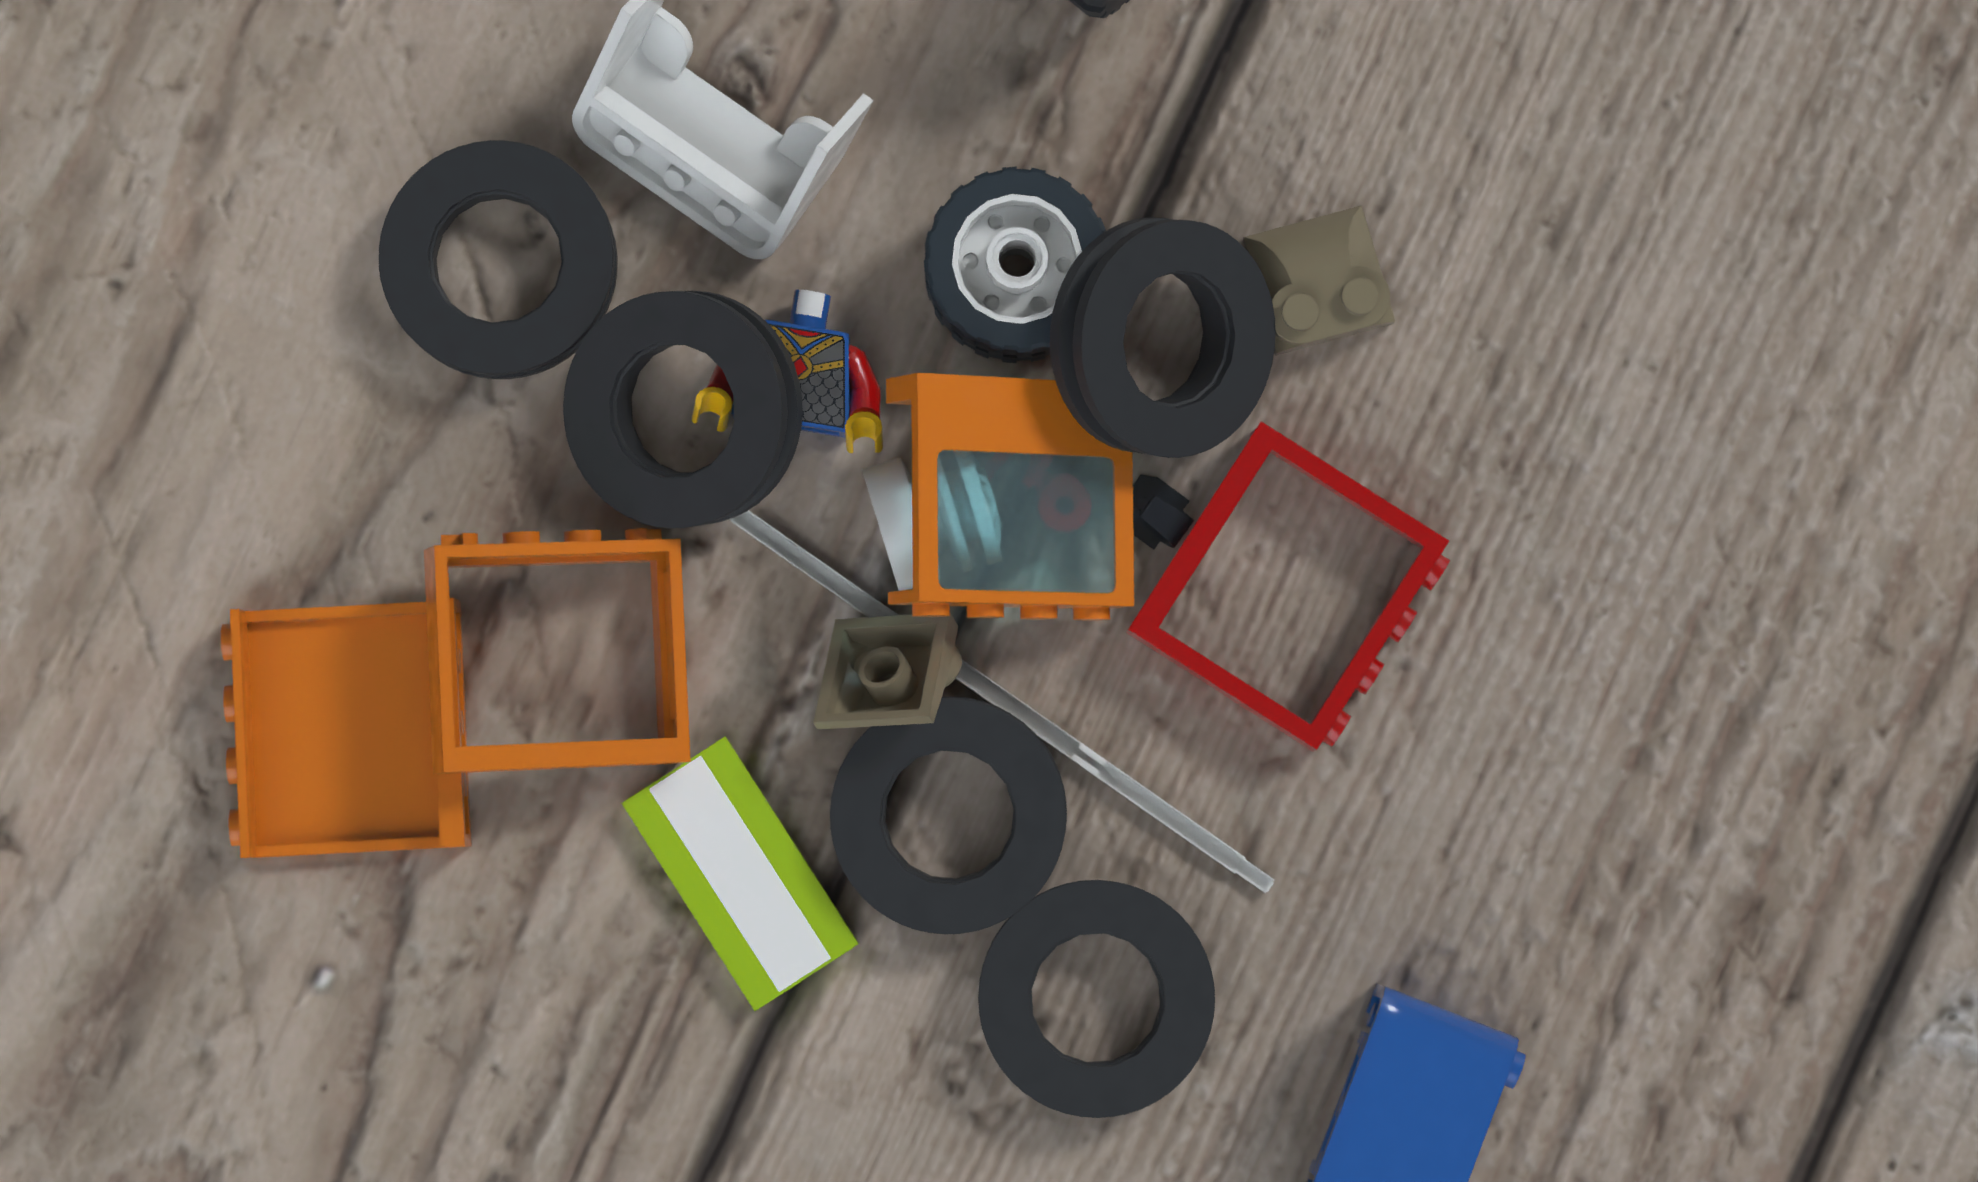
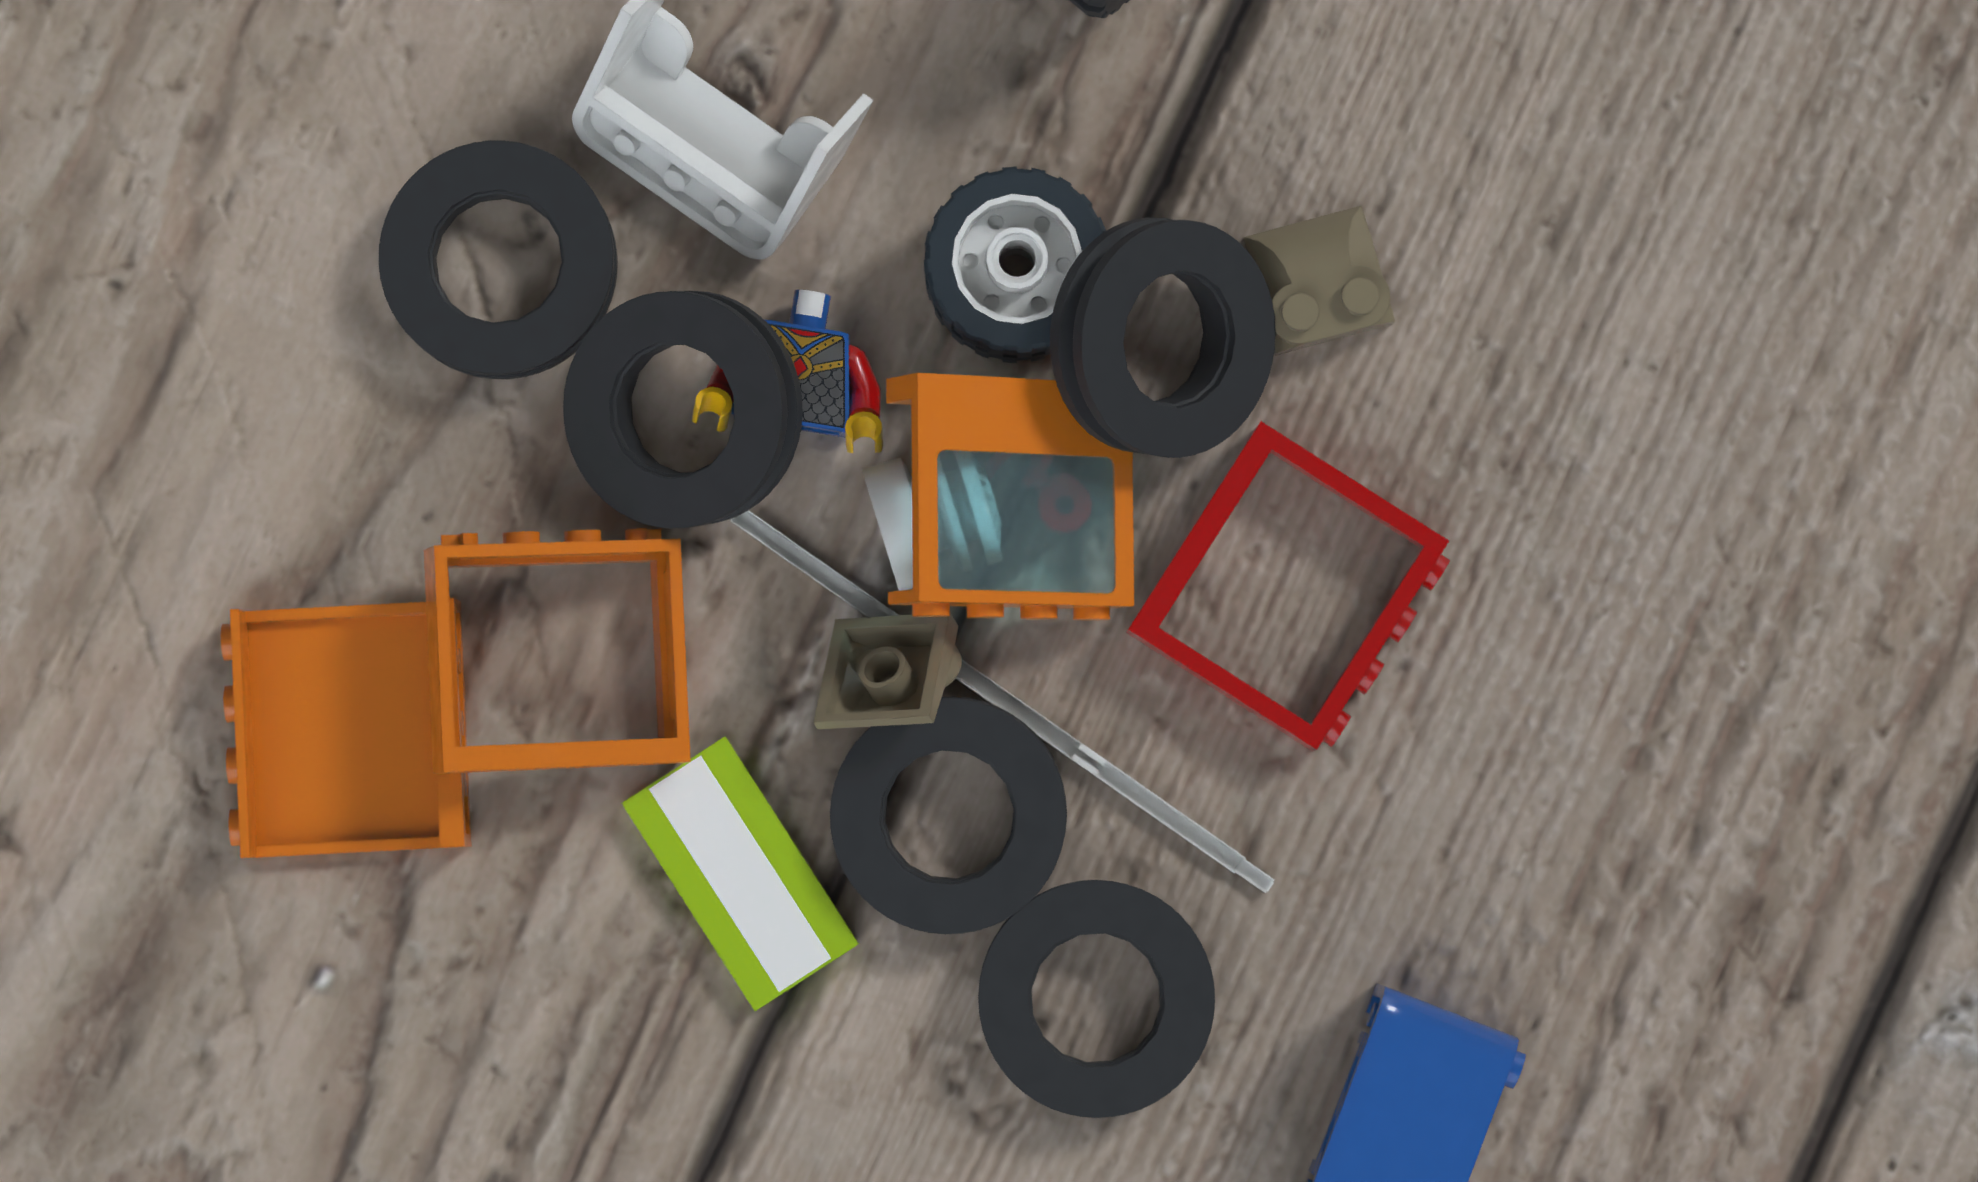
black piece [1133,475,1195,550] -> none

